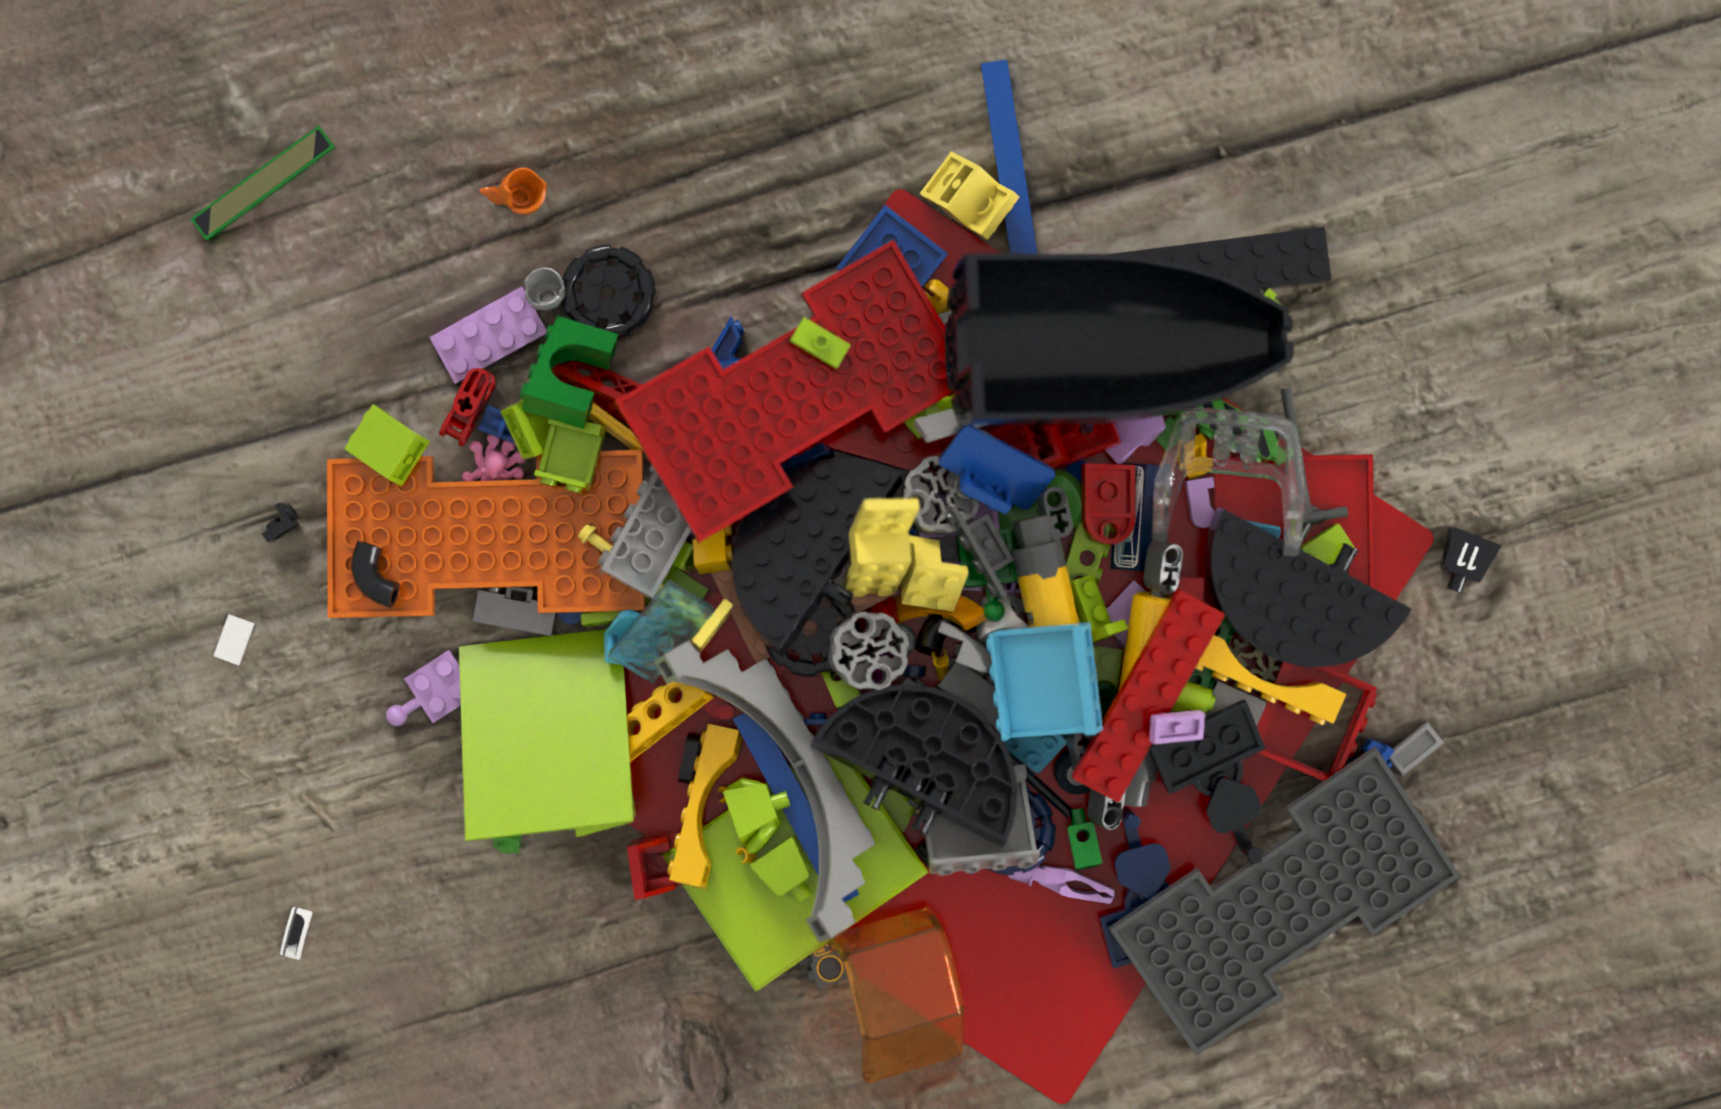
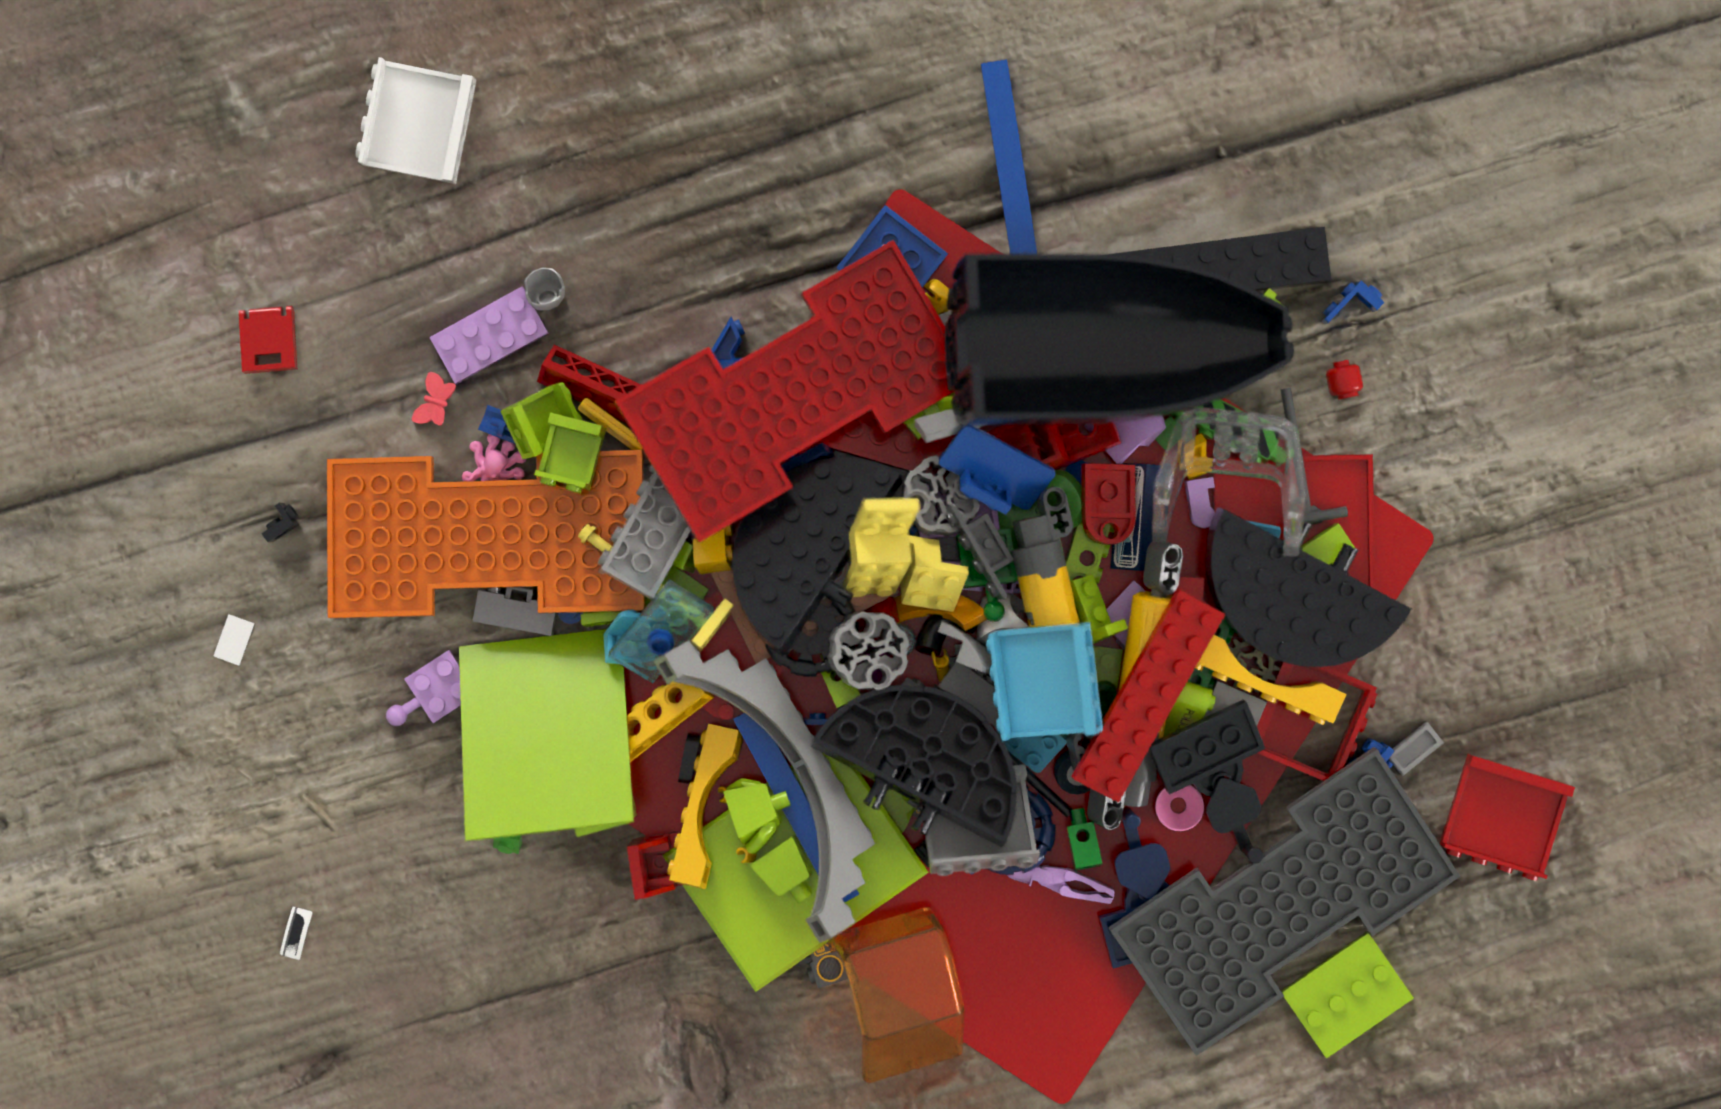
olive tile [191,125,336,241] -> none
lime panel [344,404,430,486] -> none
black cylinder [351,541,400,608] -> none
red piece [439,368,497,447] -> none
orange hair [480,168,548,215] -> none
green arch [519,316,618,429] -> none
black plate [561,245,656,339] -> none
lime plate [789,317,850,369] -> none
dark blue tile [901,665,926,677] -> none
light yellow bracket [920,151,1019,240] -> none
lavender plate [1150,710,1205,744] -> none
black torso [1440,527,1502,593] -> none
none -> red container [239,306,298,374]
none -> white panel [356,57,477,184]
none -> coral piece [412,372,456,426]
none -> blue plate [647,629,675,655]
none -> bright pink piece [1155,785,1204,831]
none -> lime plate [1281,932,1414,1059]
none -> blue bracket [1321,281,1385,325]
none -> red head [1326,359,1364,400]
none -> red panel [1440,754,1575,881]

